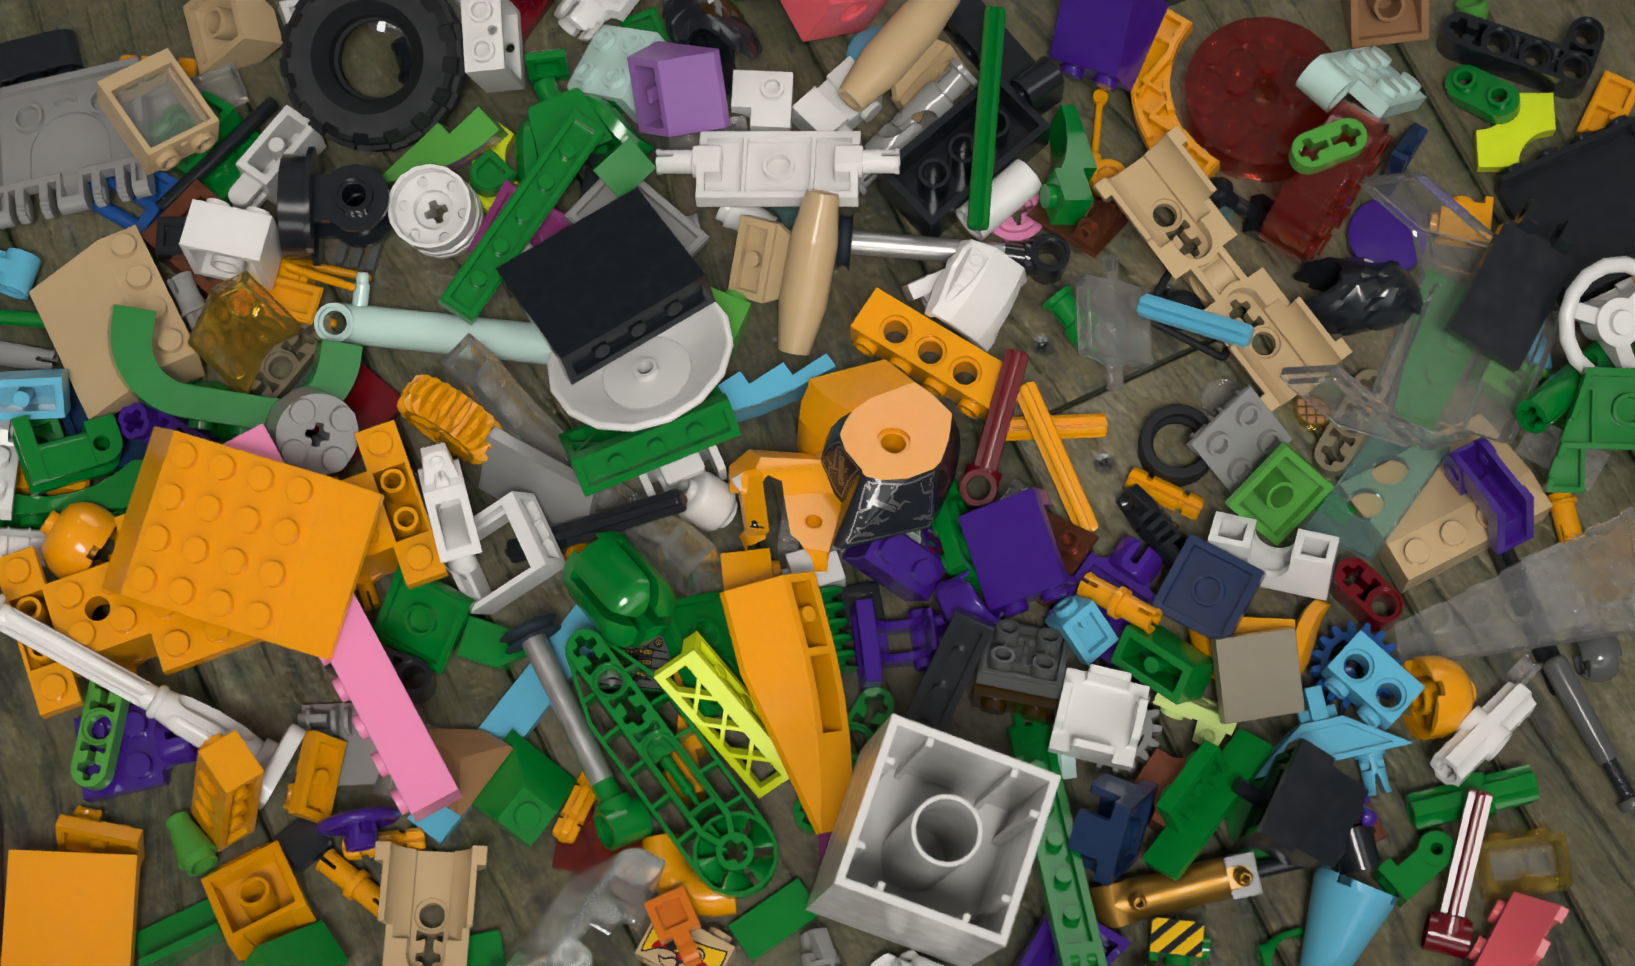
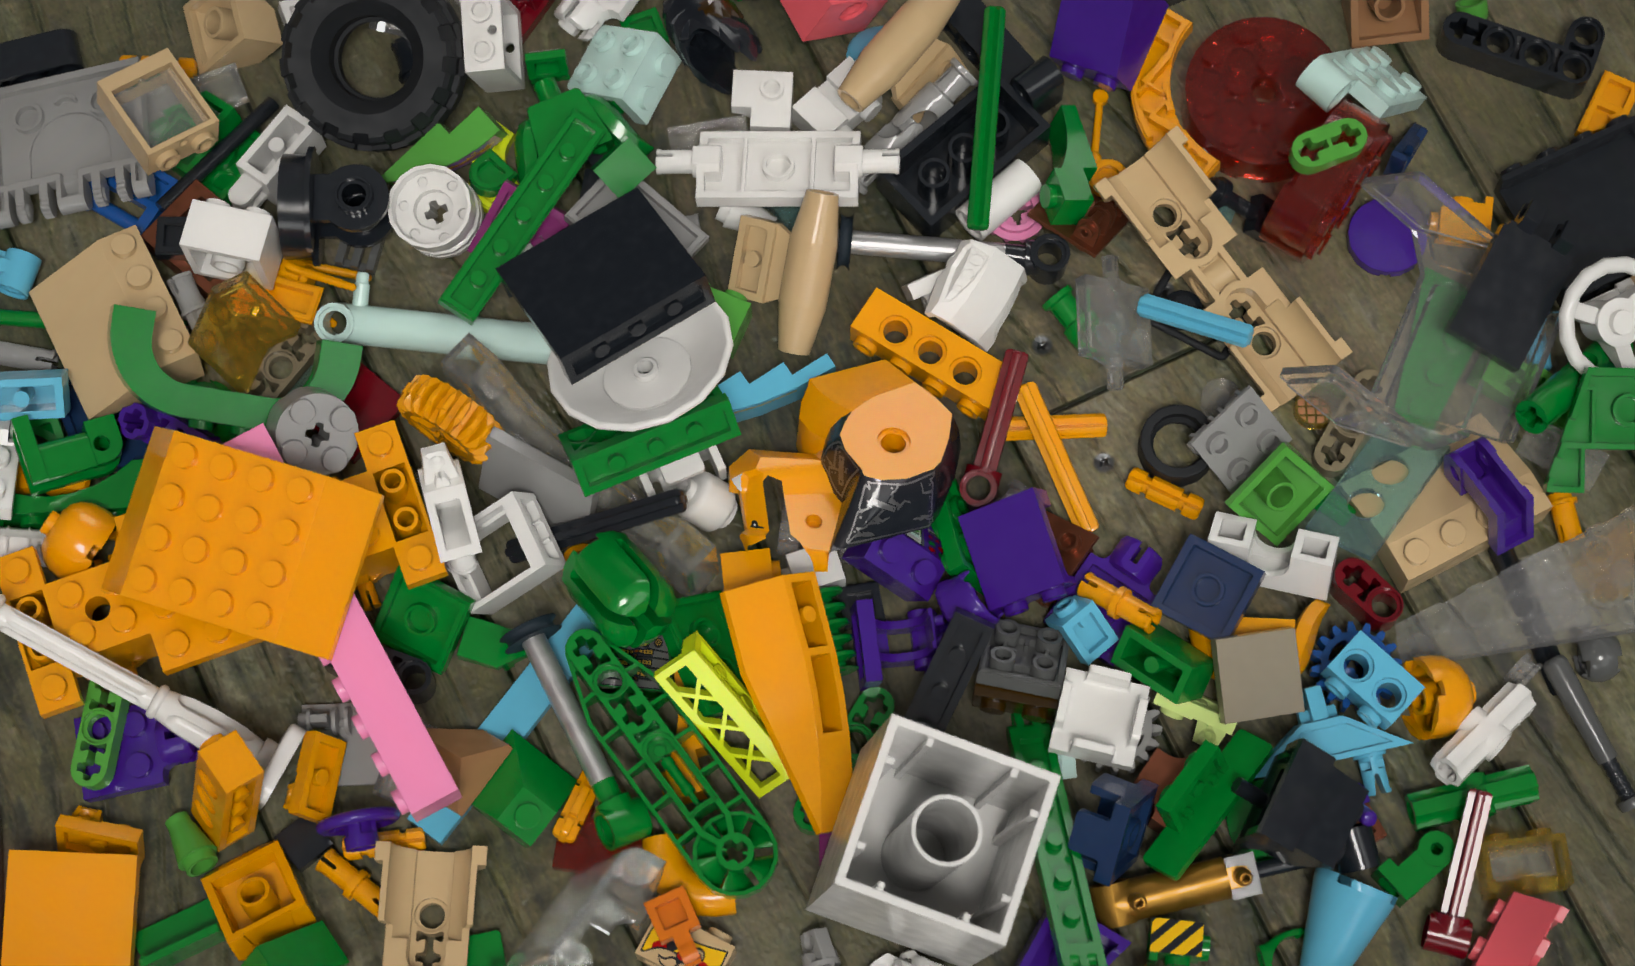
medium lavender slope [627,41,730,137] -> none
green tile [728,878,821,963] -> none
black hinge [1116,484,1188,571] -> none
black head [1294,257,1424,336] -> none
green plate [1445,65,1521,124] -> none
neon yellow tile [1474,93,1556,172] -> none

